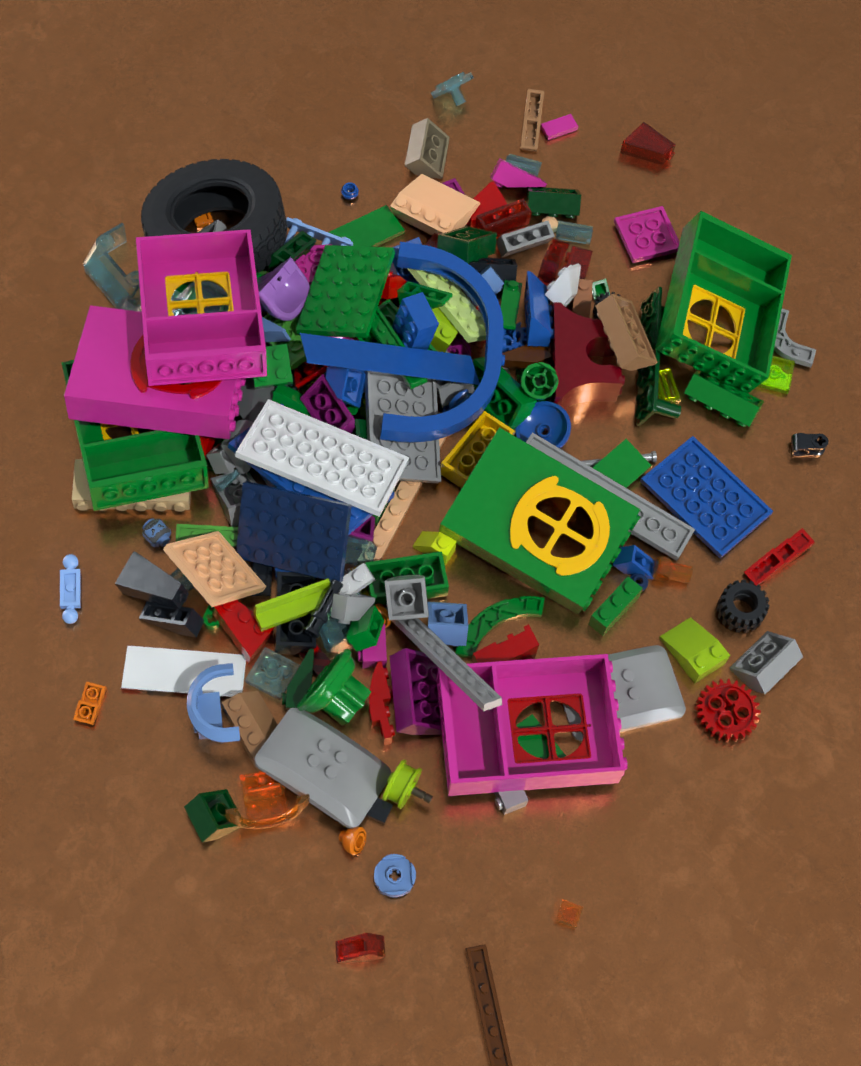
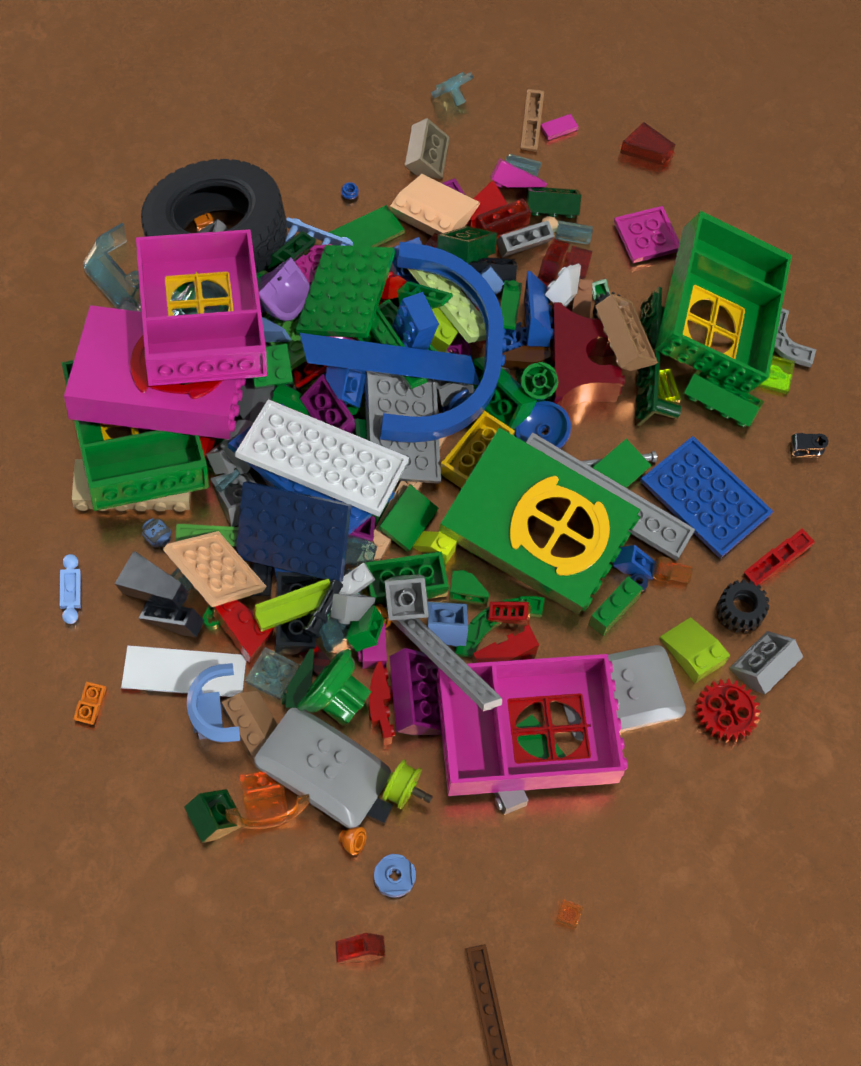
none -> green tile [378,484,439,552]
none -> green slope [449,570,489,605]
none -> red slope [488,602,530,625]

